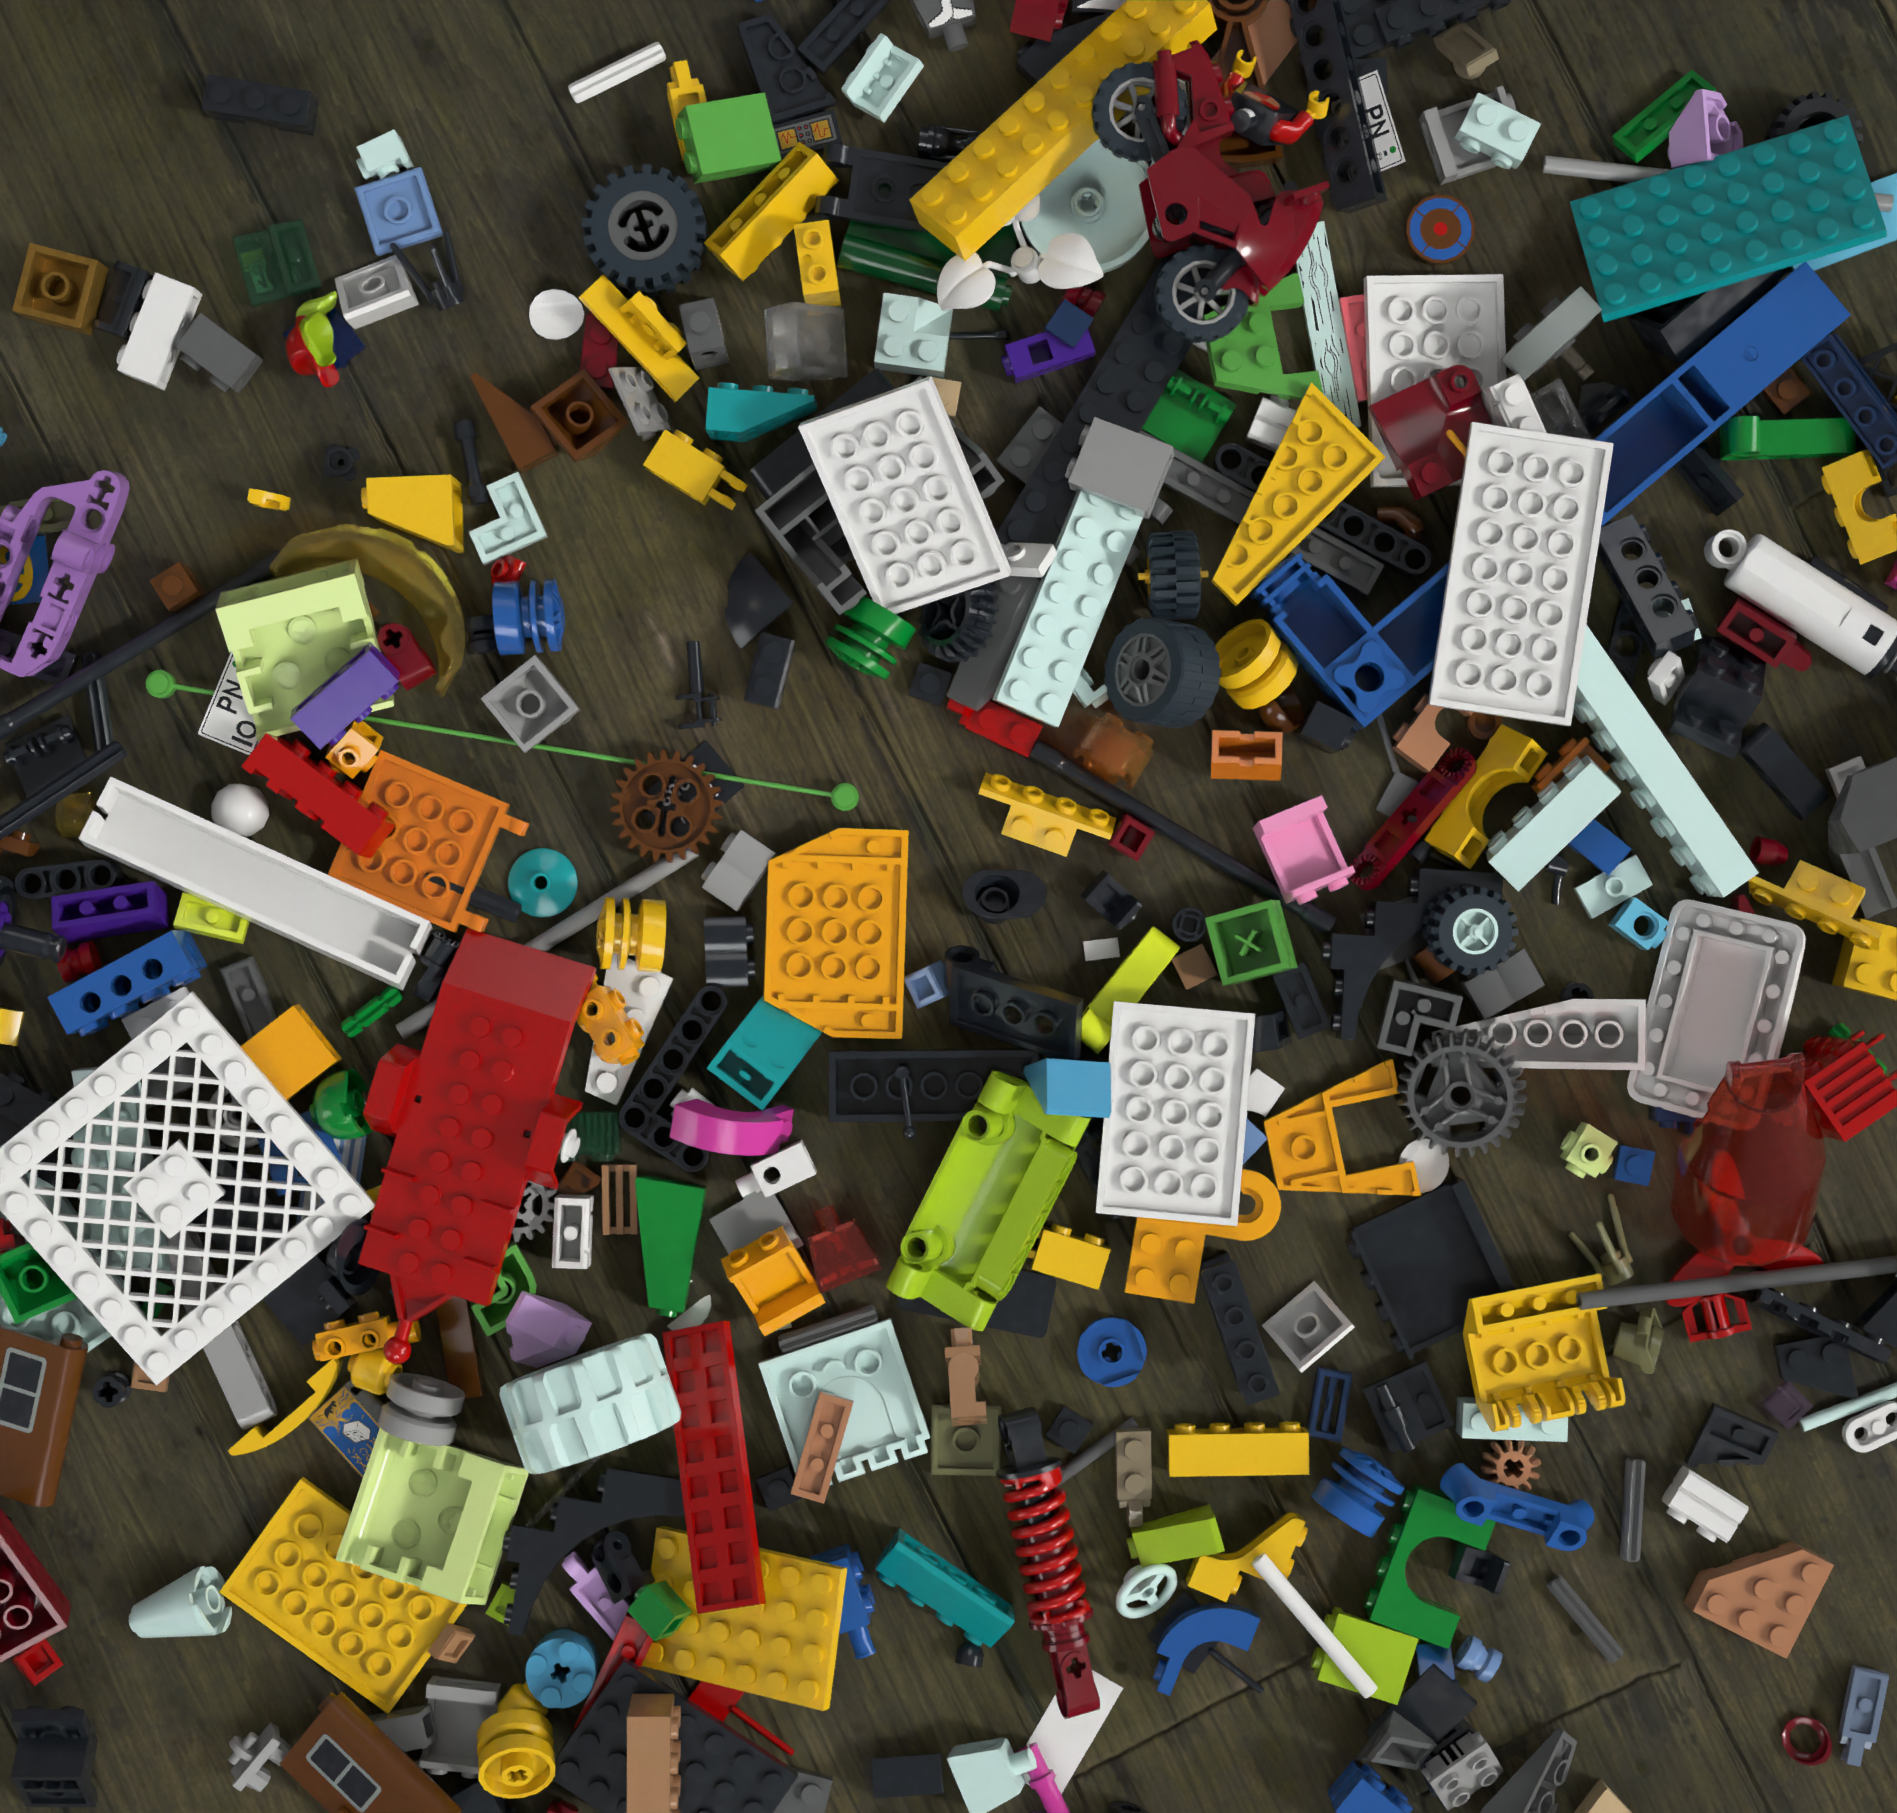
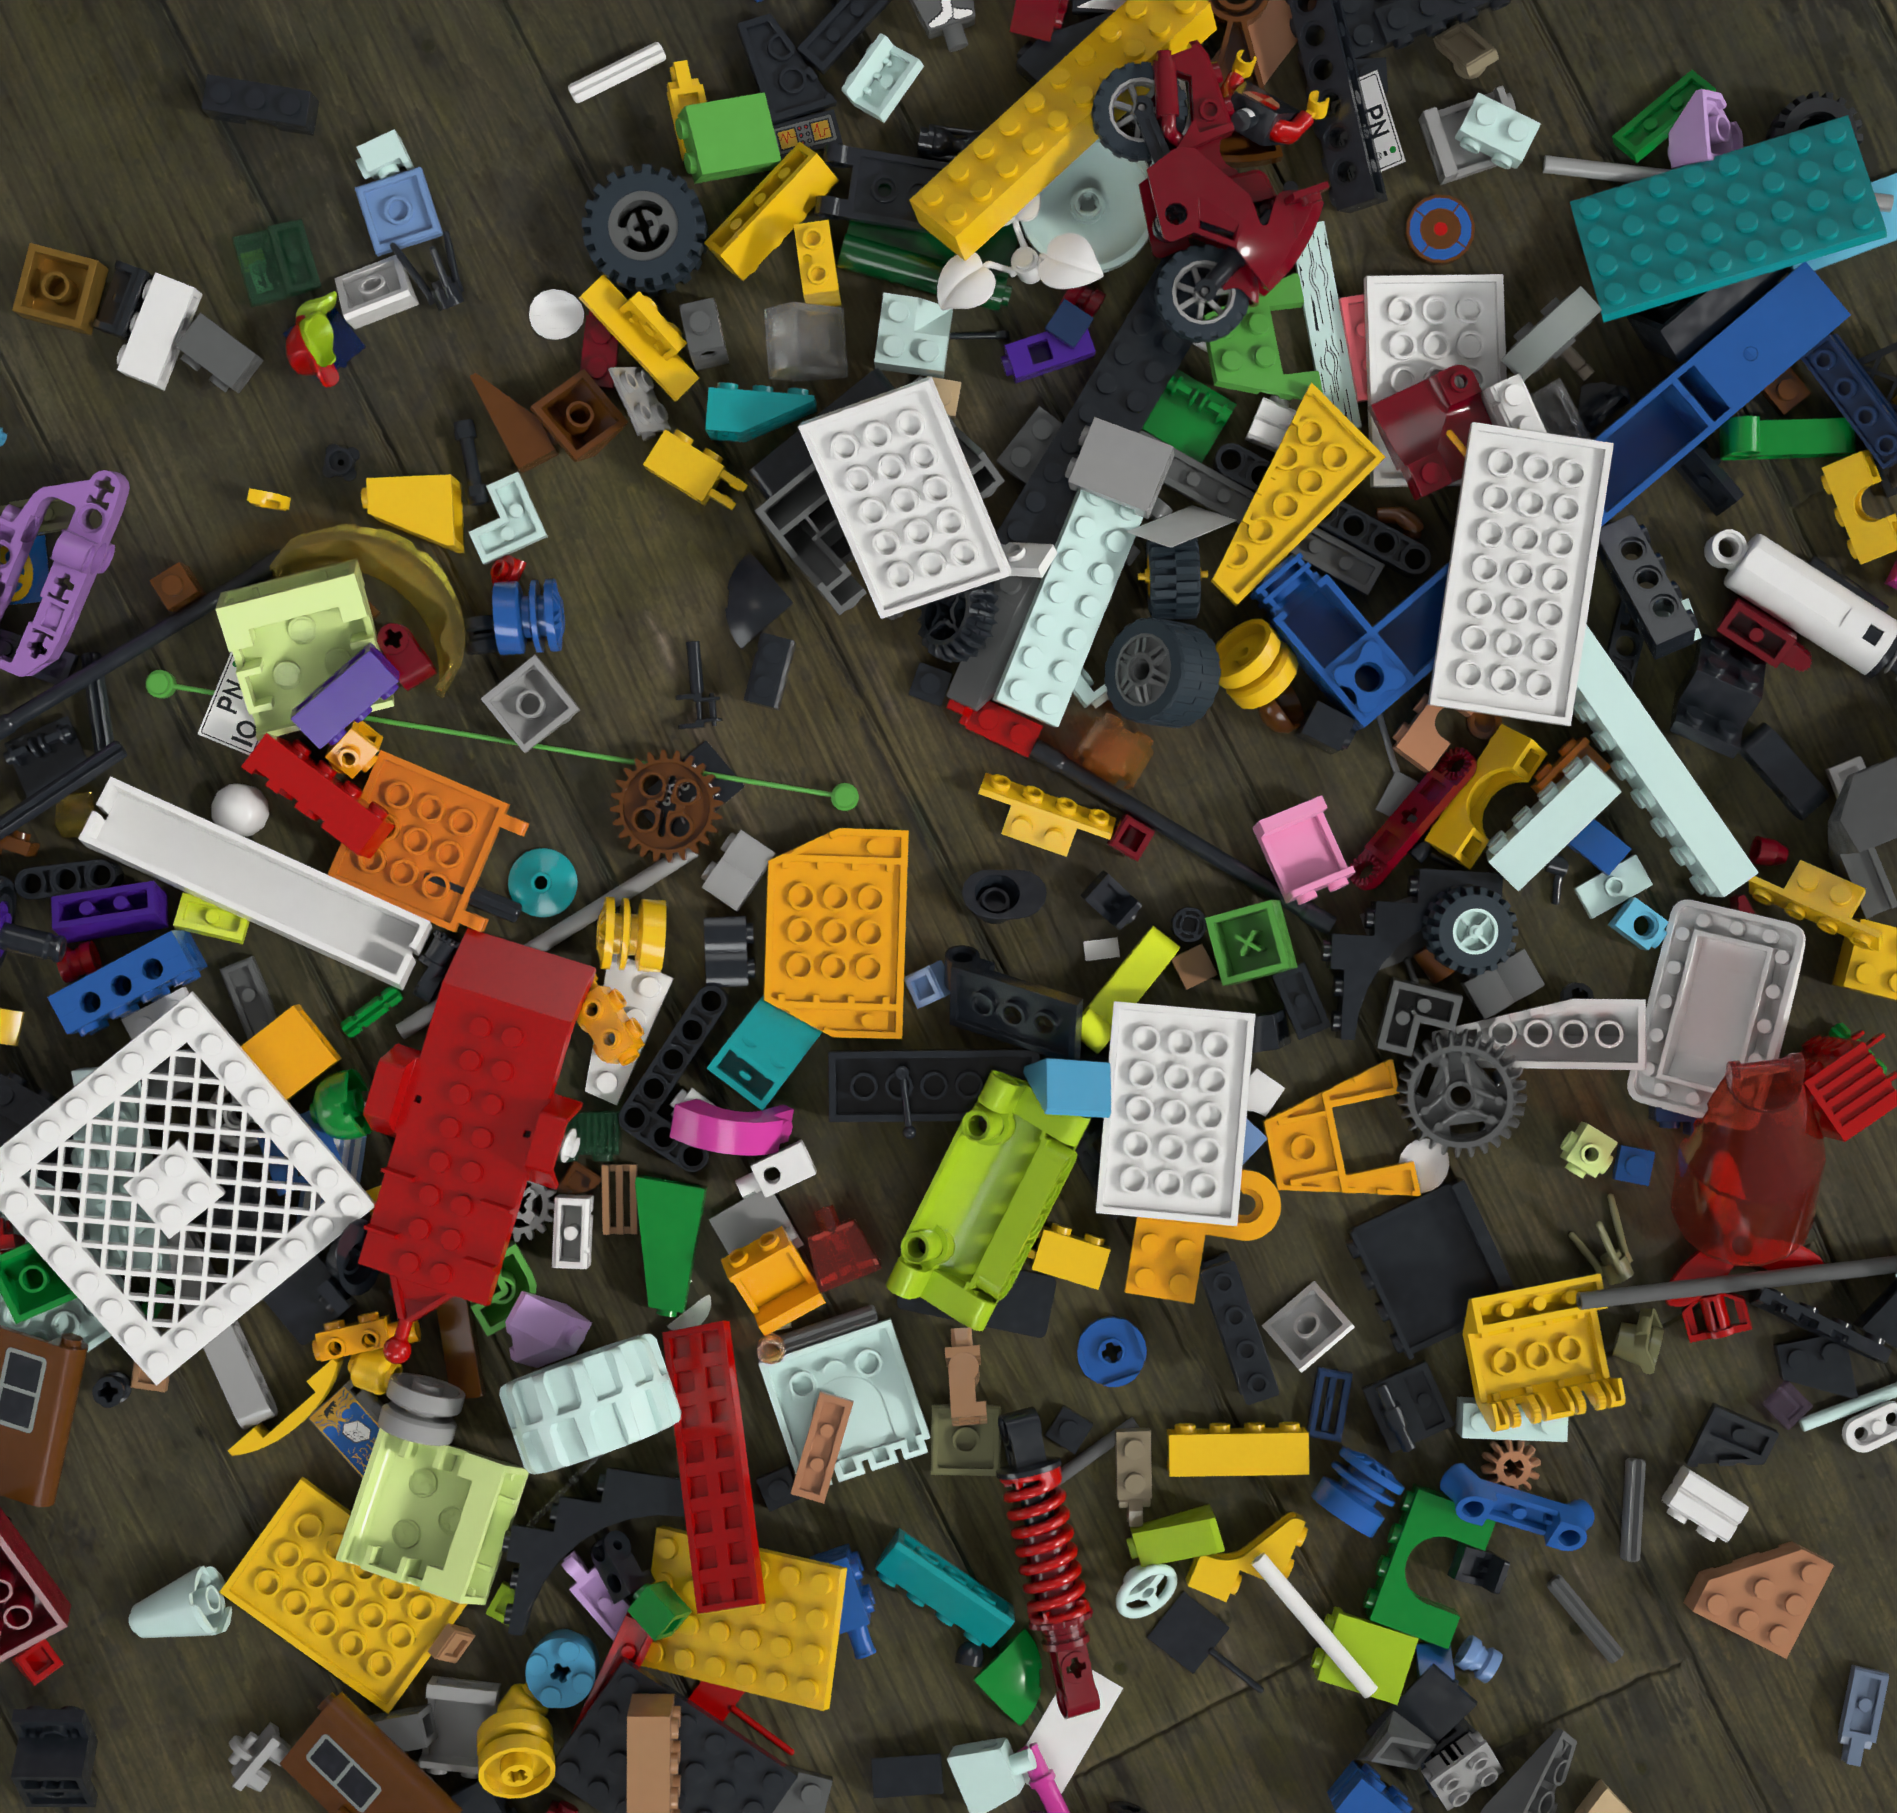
green wheel [824,596,916,681] -> none
blue arch [1152,1603,1261,1696] -> none
orange brick [1211,730,1283,781] -> none
white plate [1647,651,1685,705] -> none
dark red piece [1781,1716,1832,1766] -> none
none -> clear orange hinge [757,1333,785,1364]
none -> green brick [974,1627,1042,1726]
none -> white sticker [1127,505,1237,547]

